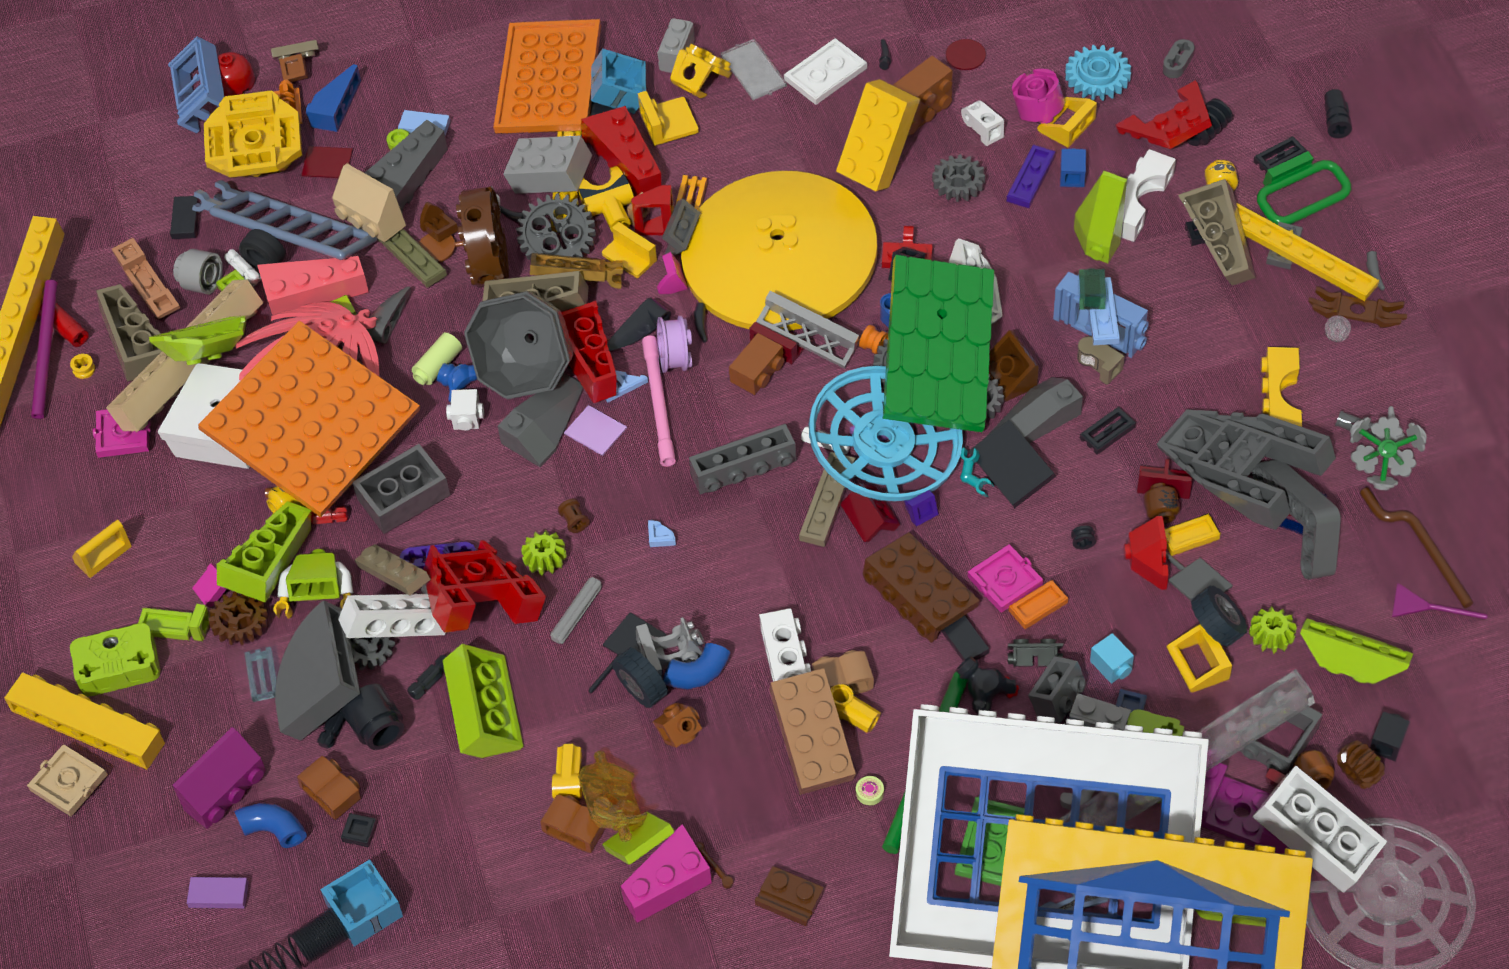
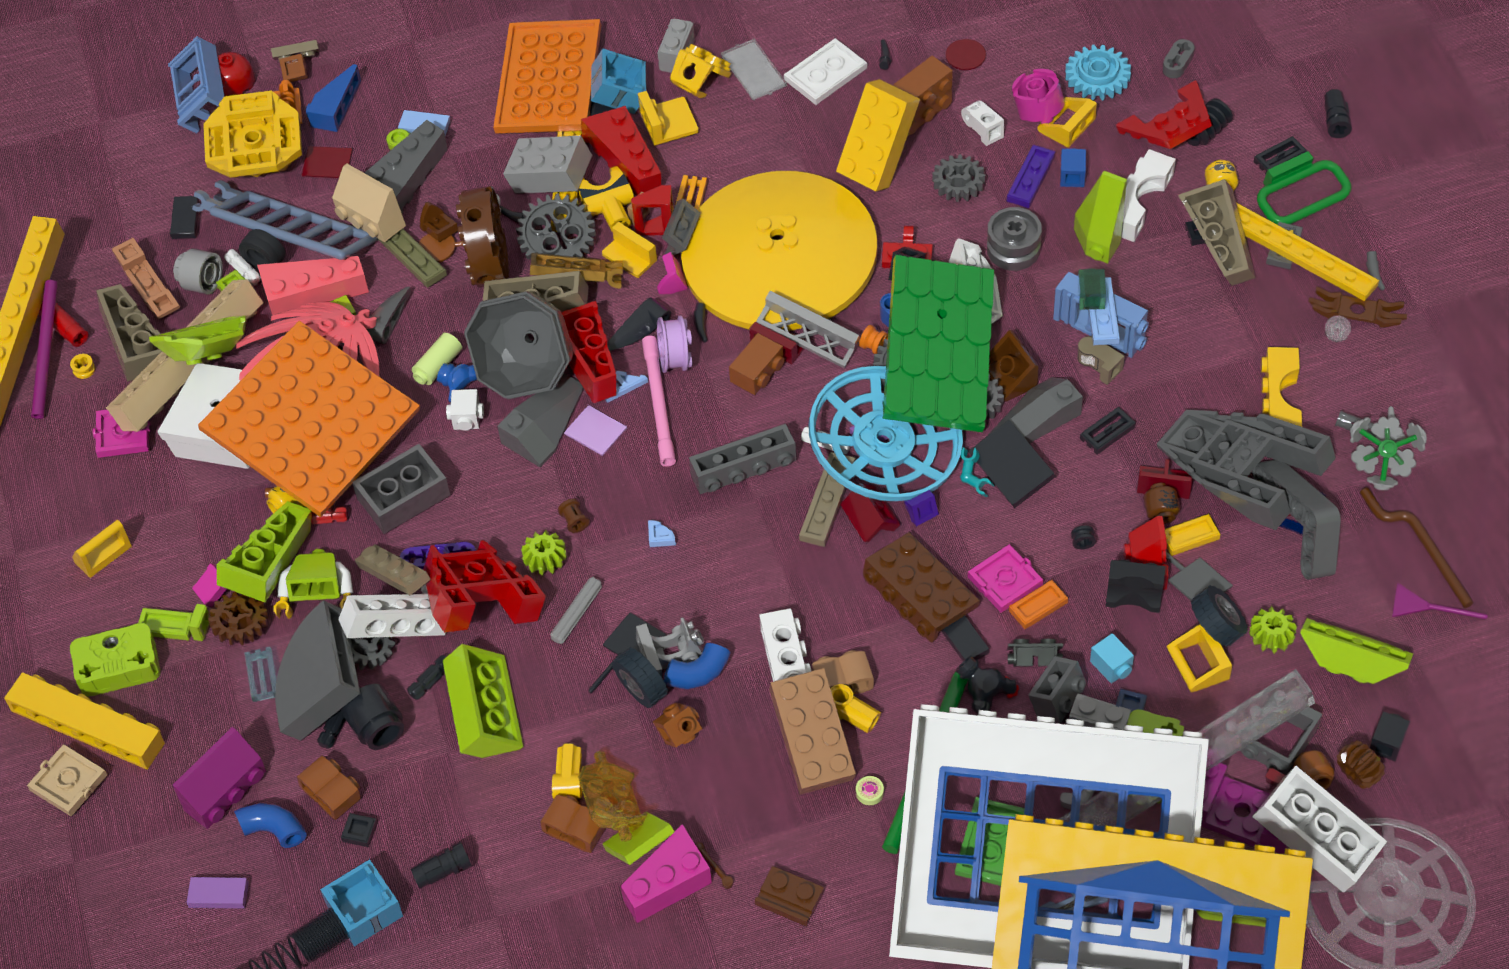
none -> black axle [410,841,472,889]
none -> flat silver wheel [987,207,1042,271]
none -> black brick [1105,560,1165,613]

